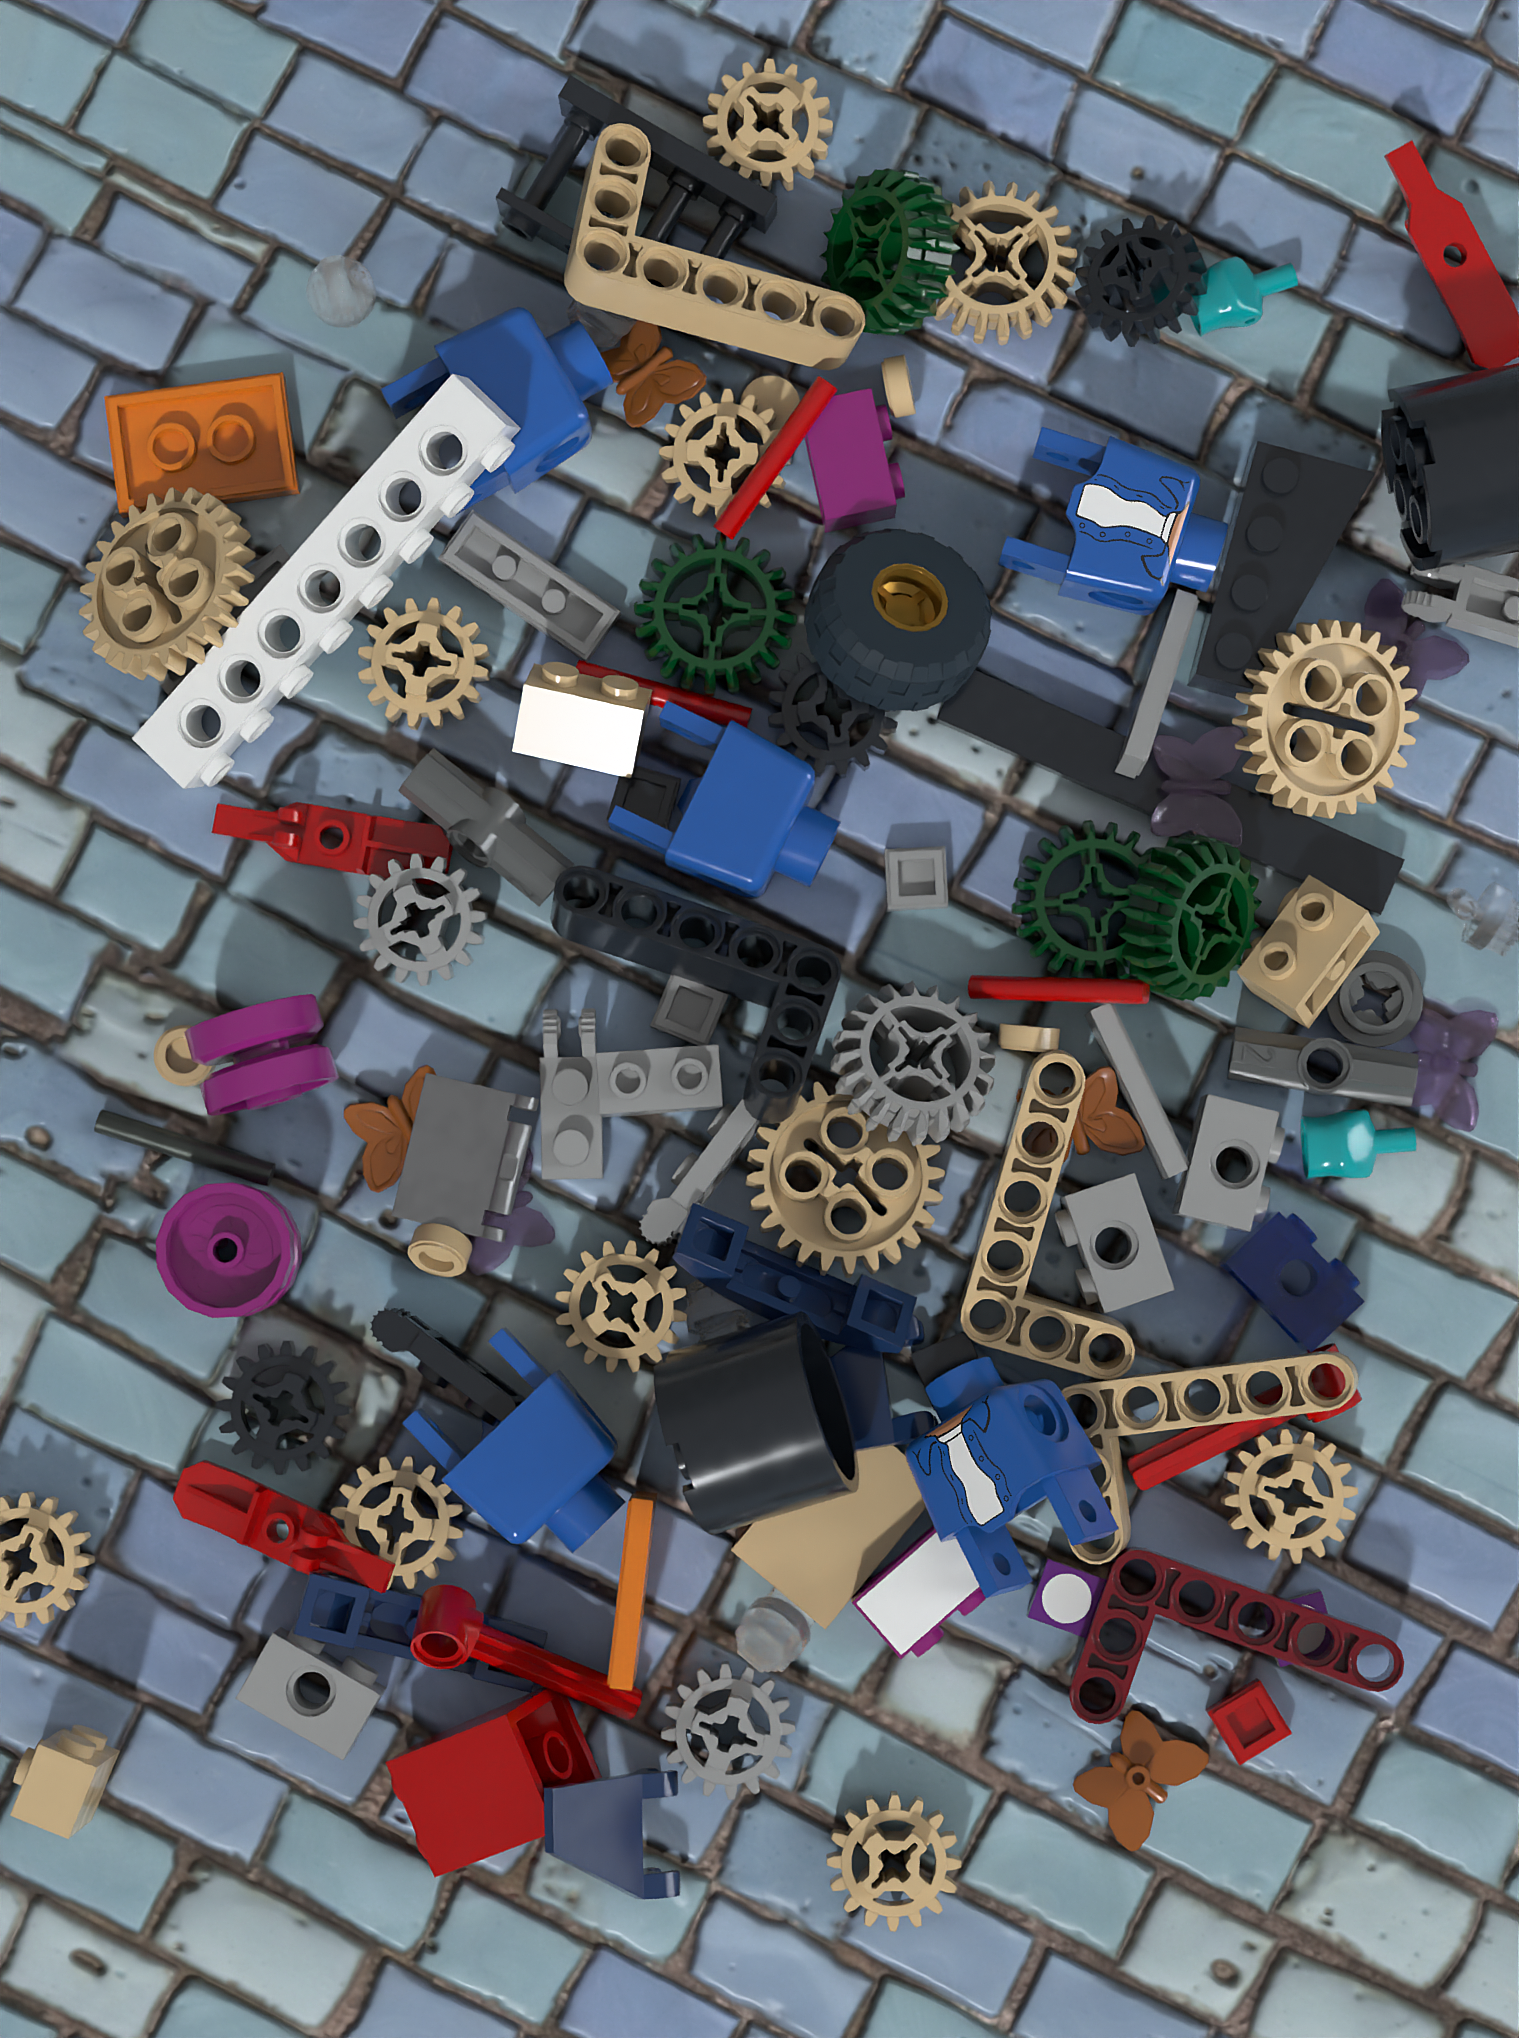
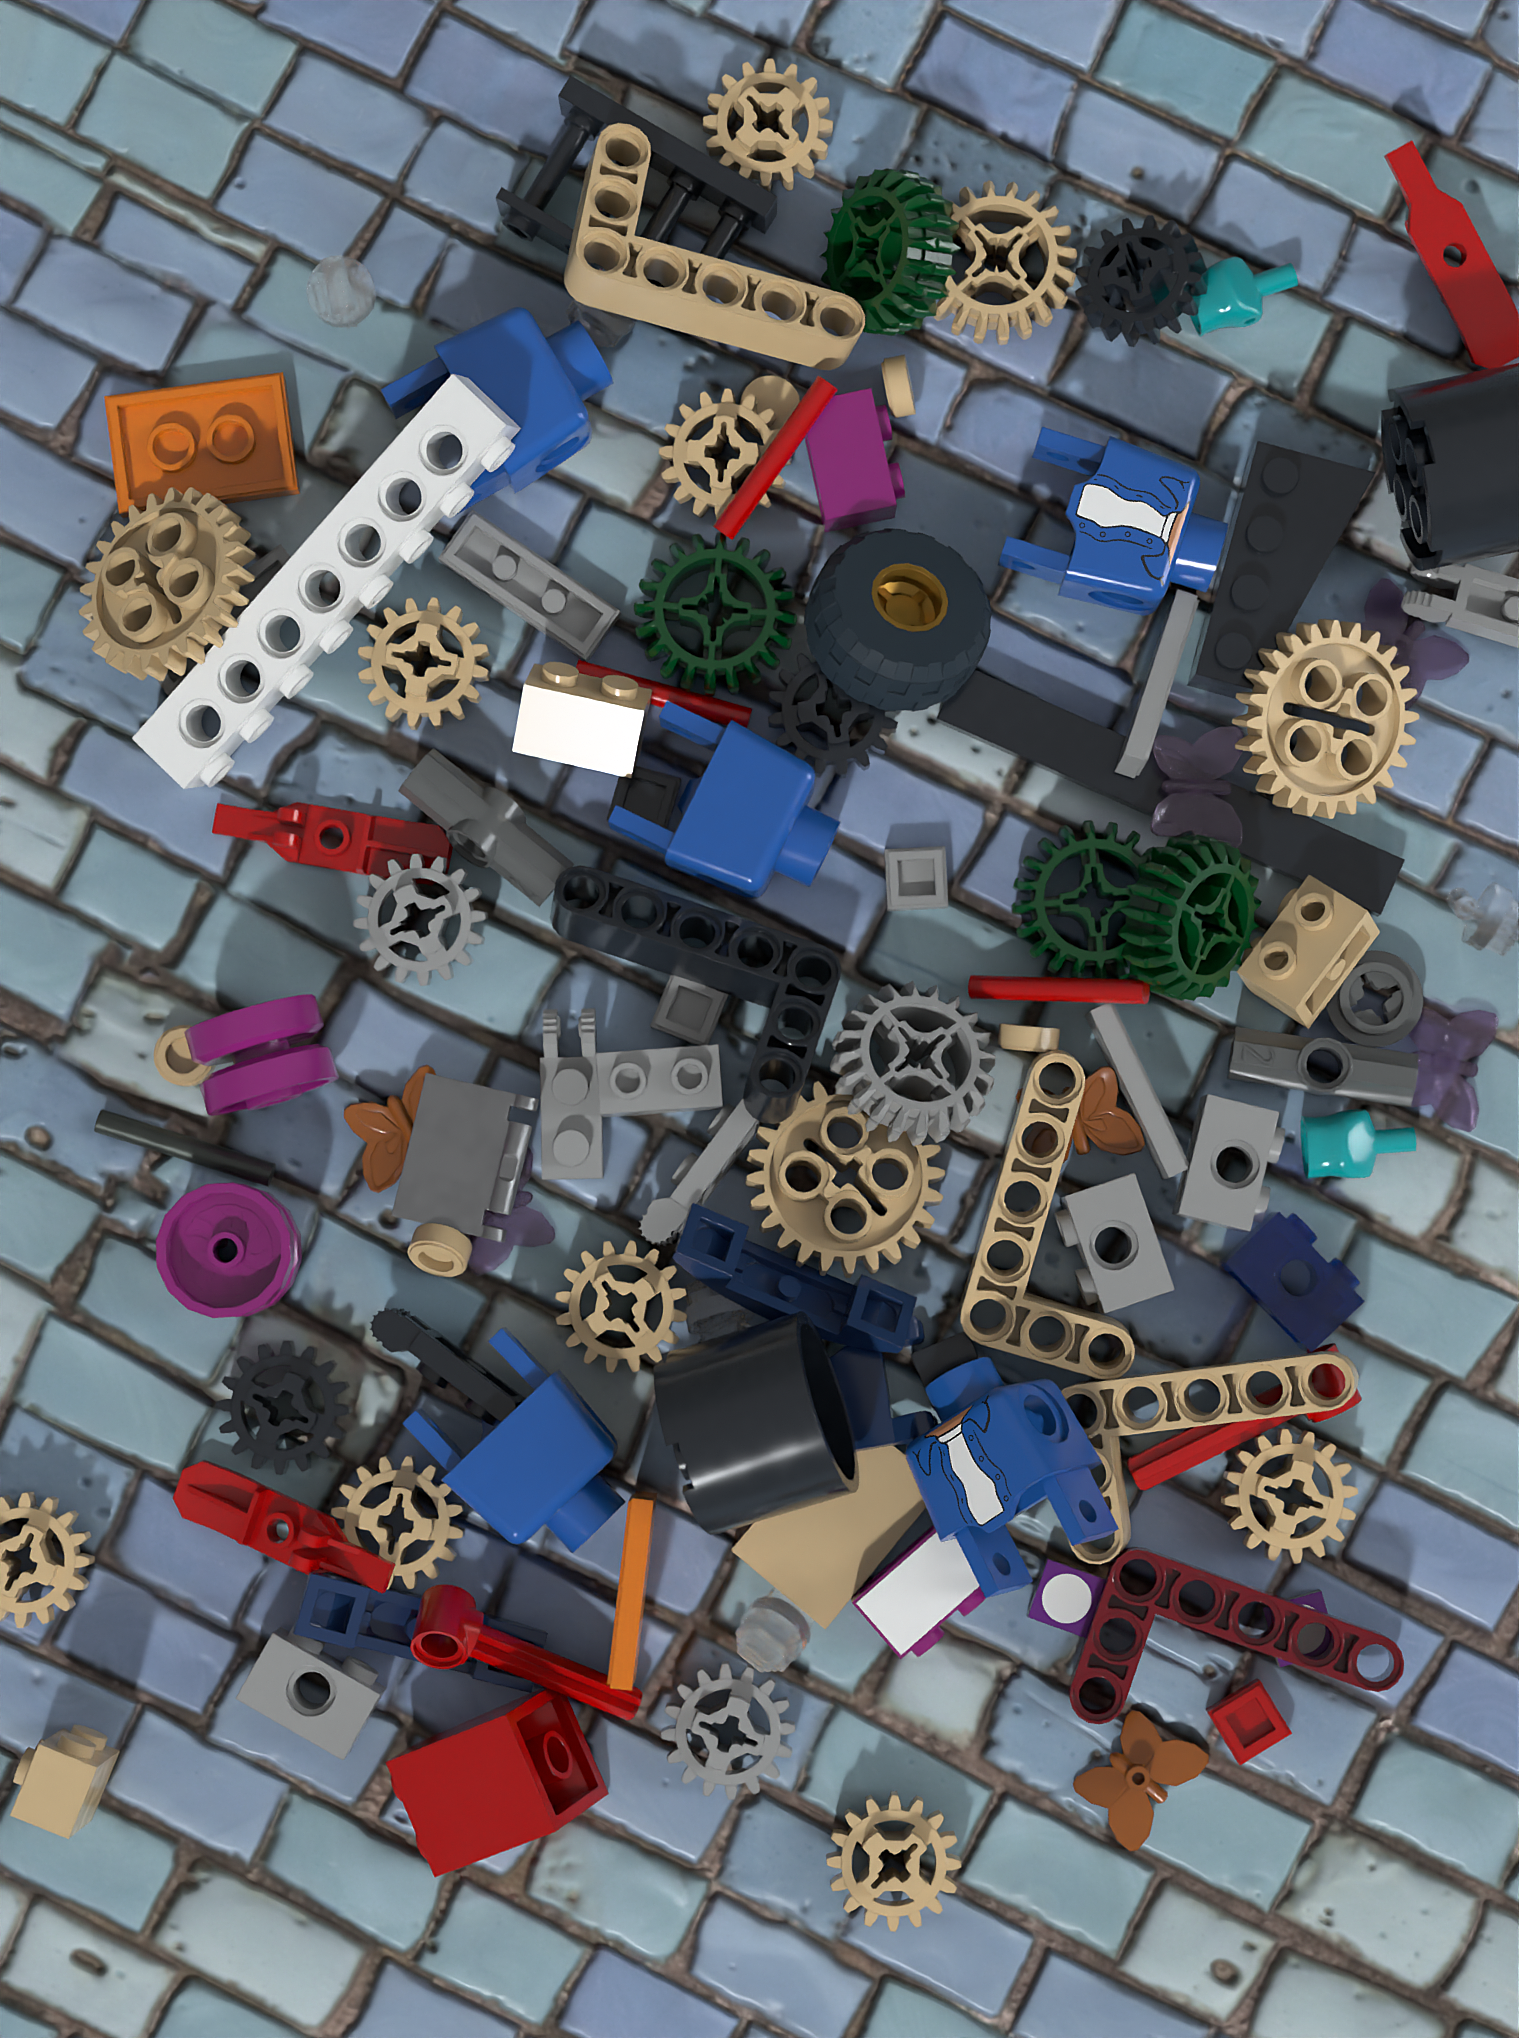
dark blue flag [544,1768,680,1900] -> none
dark orange piece [600,318,707,428] -> none

